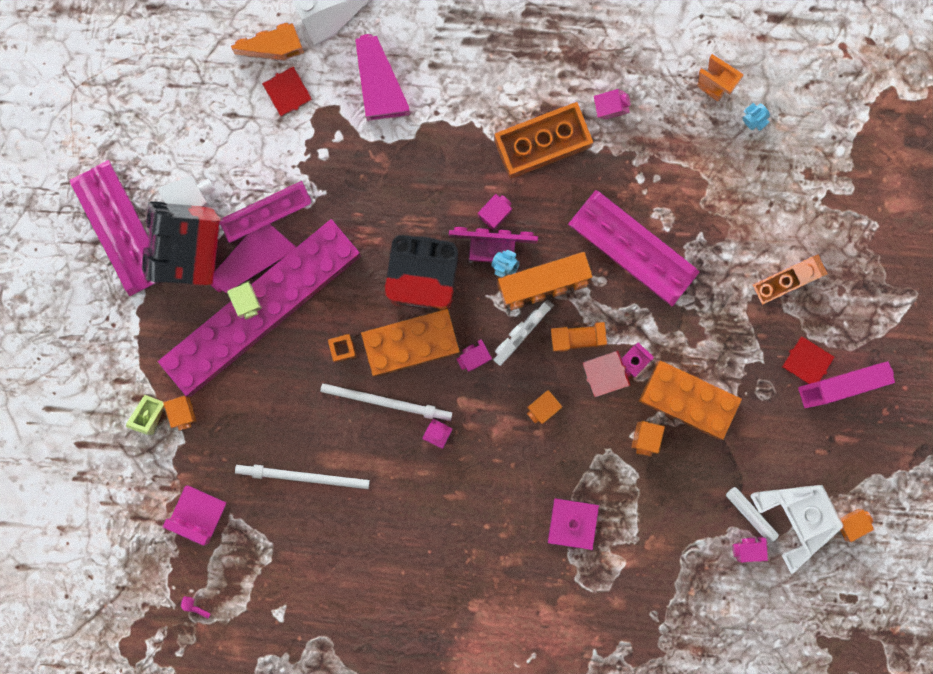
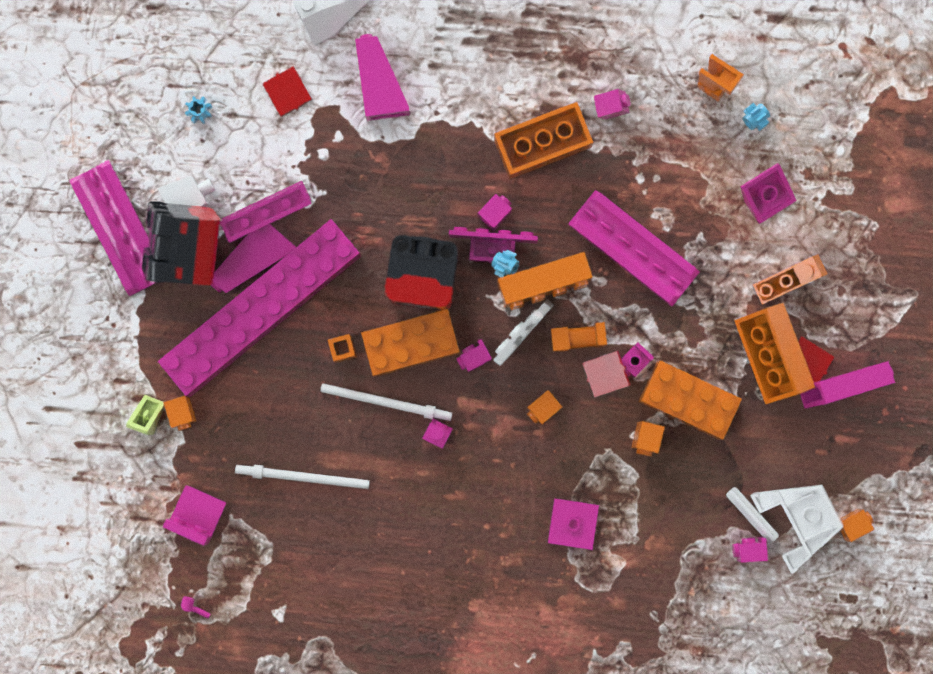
yellowish green brick [227,282,262,319] -> none
orange slope [231,23,304,60] -> none
none -> medium azure gear [185,96,213,124]
none -> orange brick [734,302,815,405]
none -> dark pink slope [740,163,797,224]

